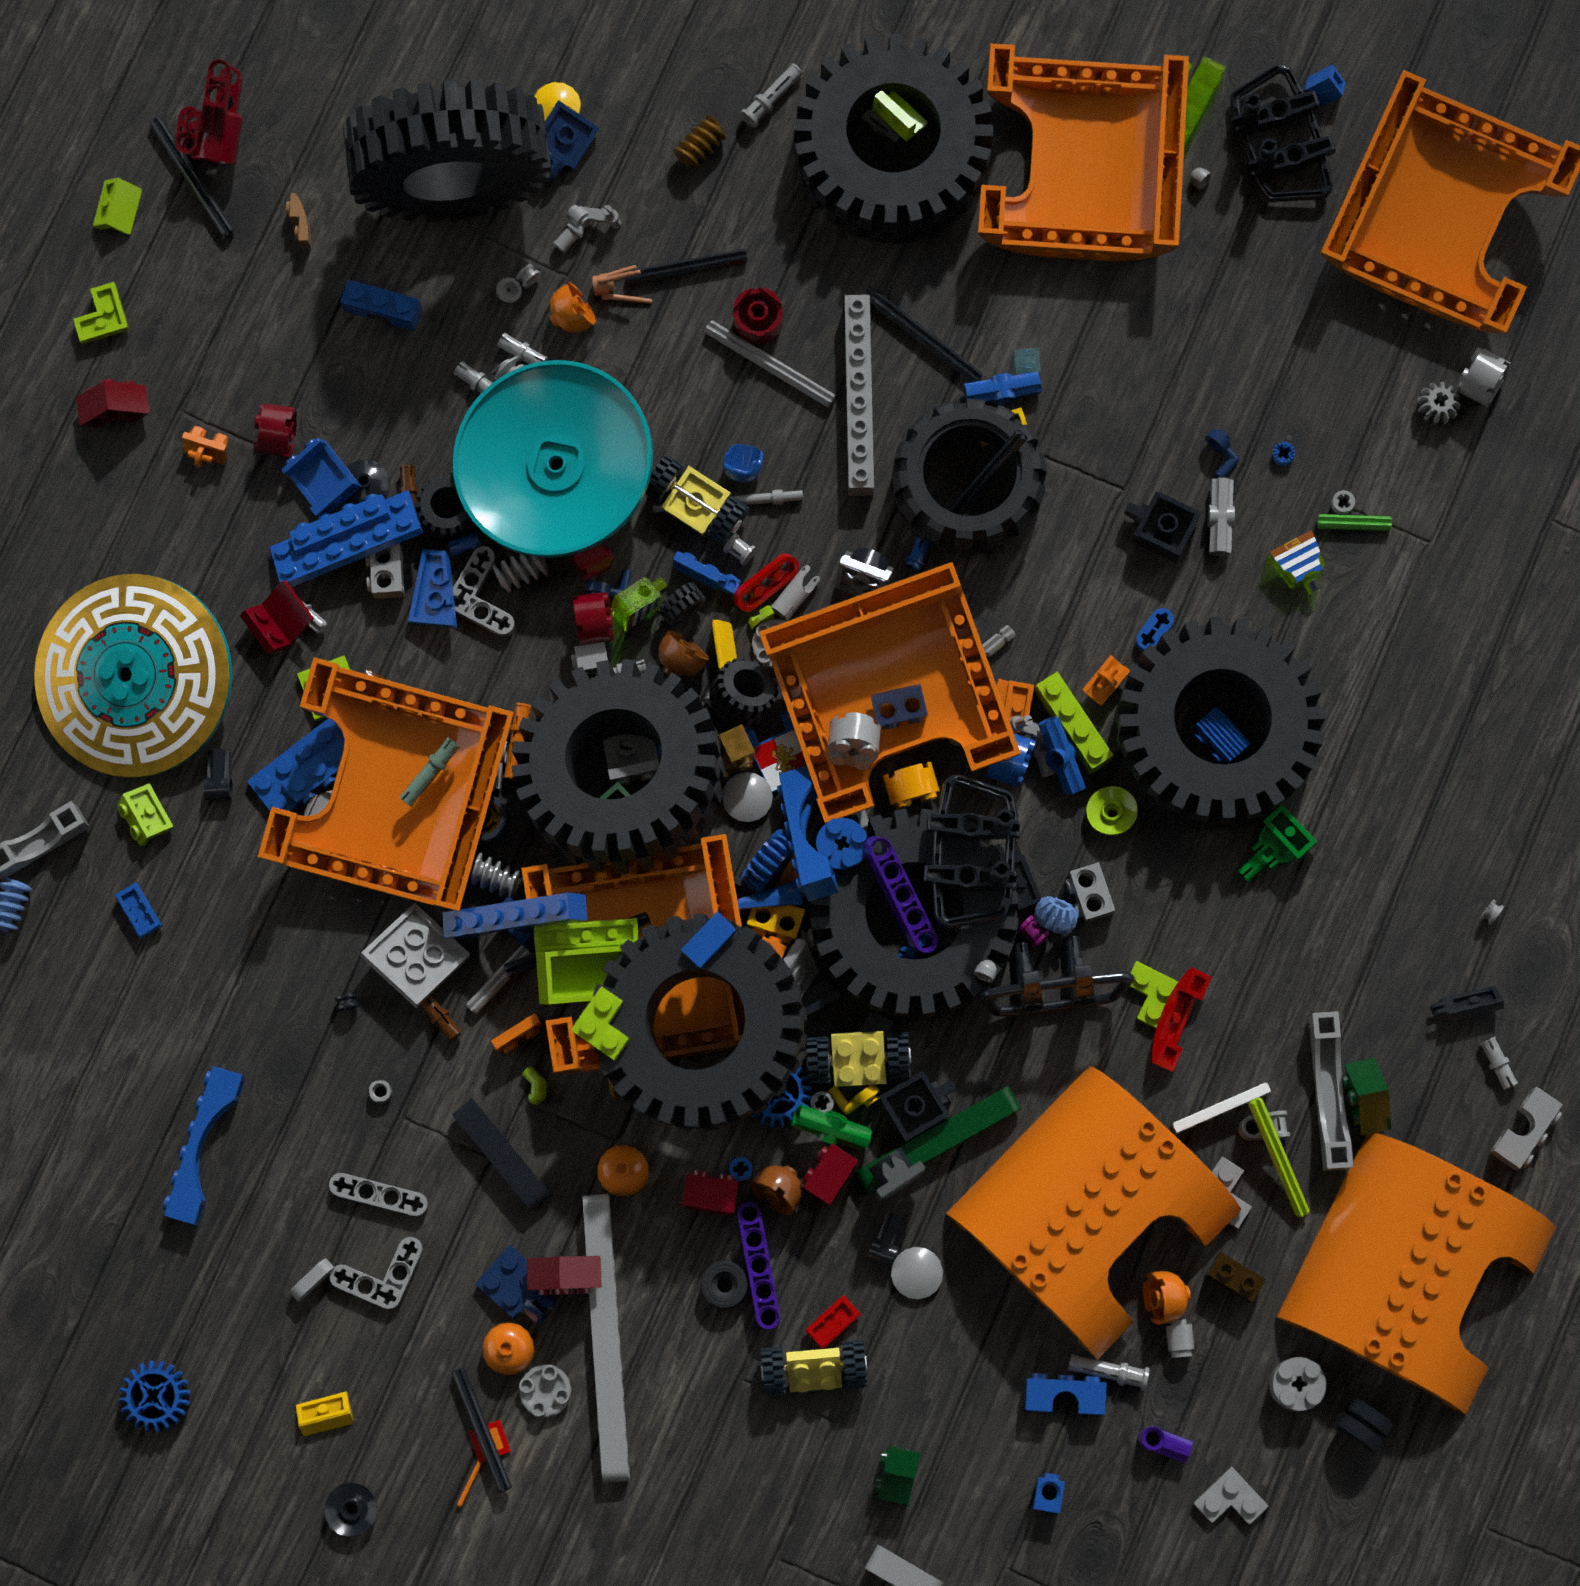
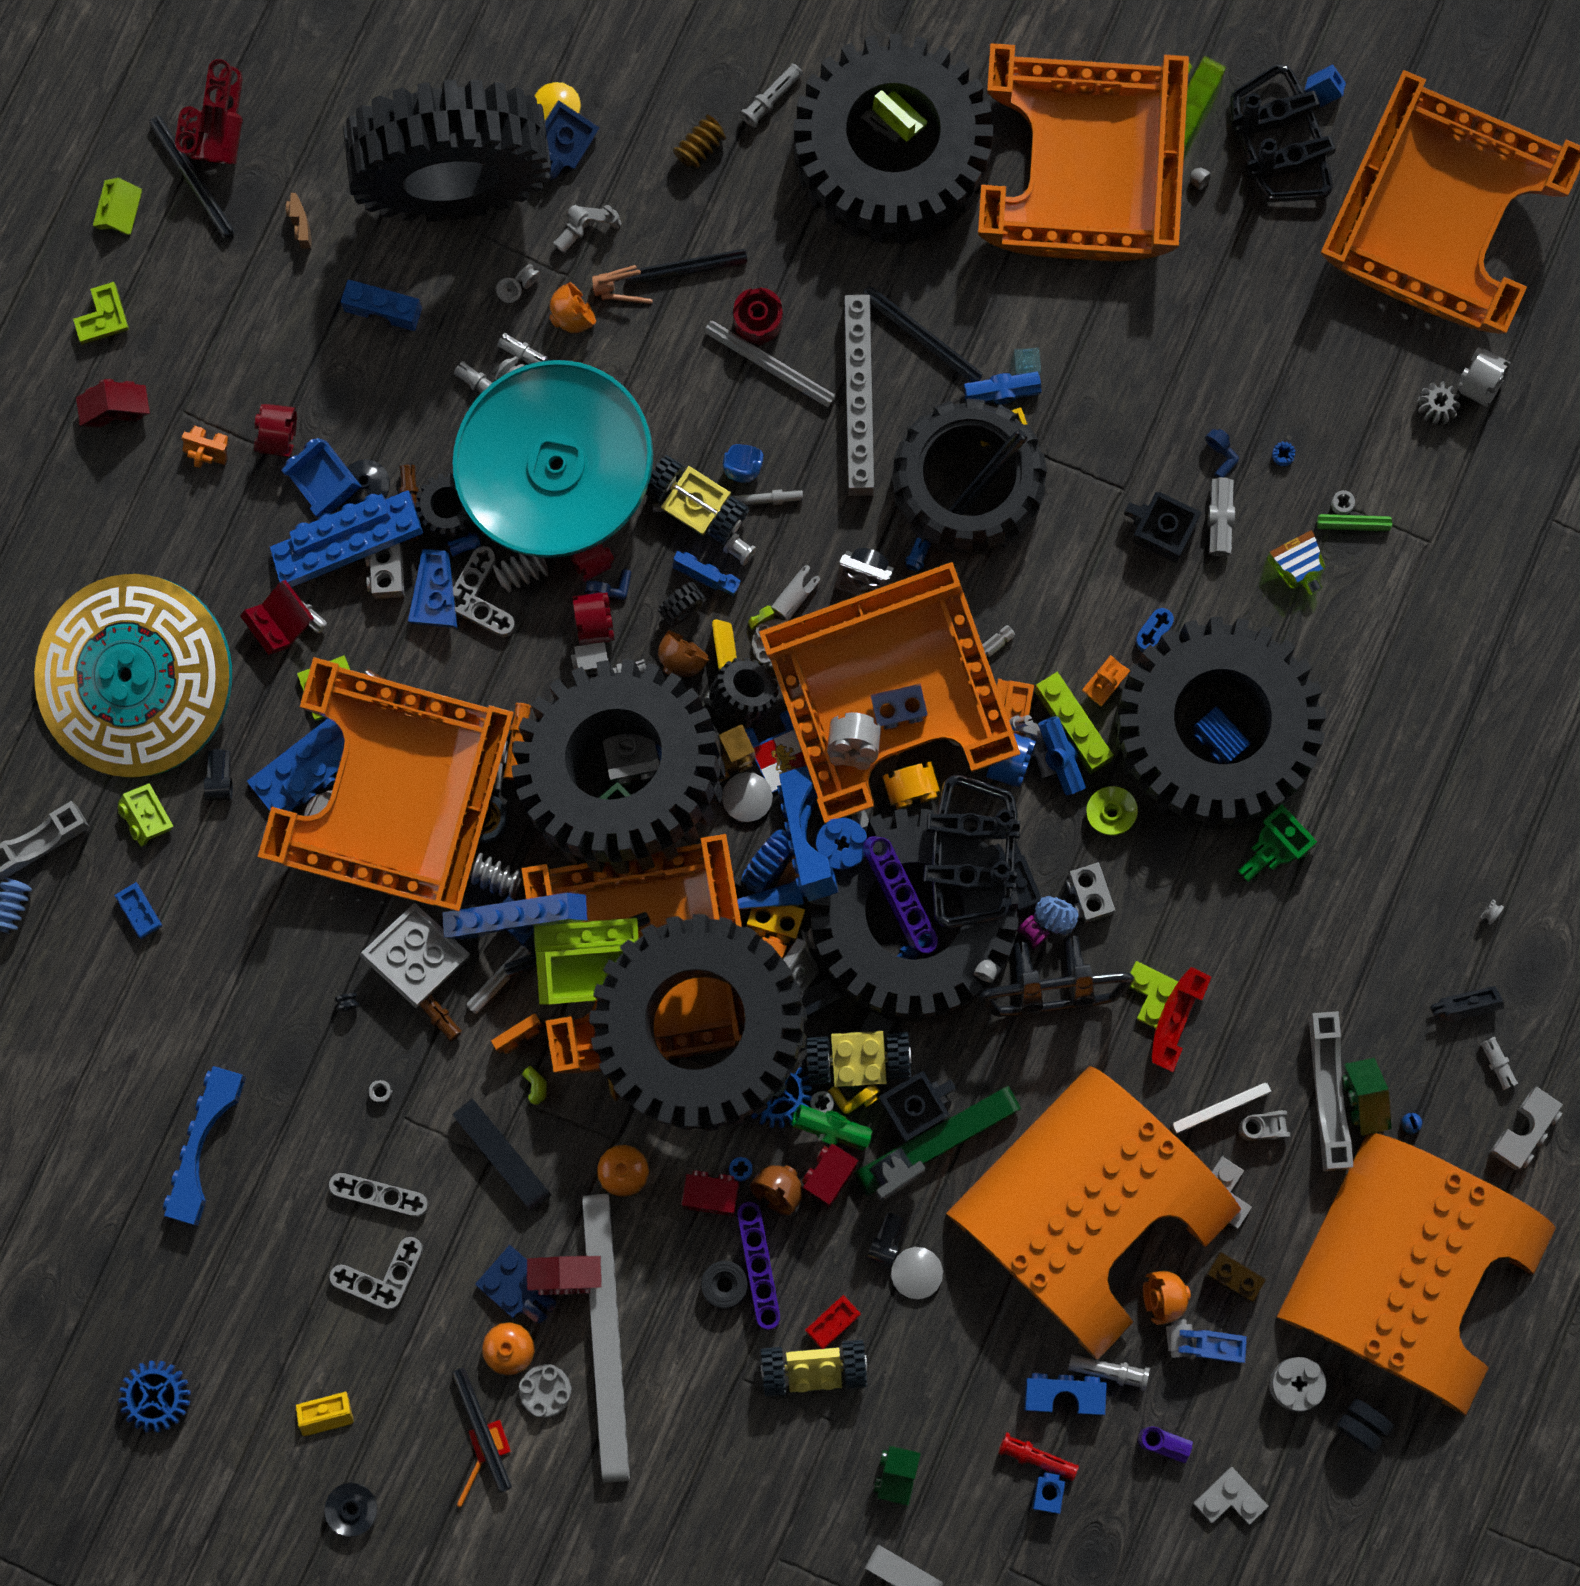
light grey beam [289,1258,334,1302] -> none
sand green pin [399,737,460,807] -> none
lime plate [571,986,630,1060] -> none
clear neon green torso [610,577,668,631] -> none
blue tile [681,911,737,969] -> none
red plate [733,554,799,612] -> none
lime axle [1248,1097,1310,1217] -> none
none -> red pin [998,1432,1079,1481]
none -> blue hinge [1178,1330,1247,1363]
none -> blue hinge [1400,1113,1422,1134]

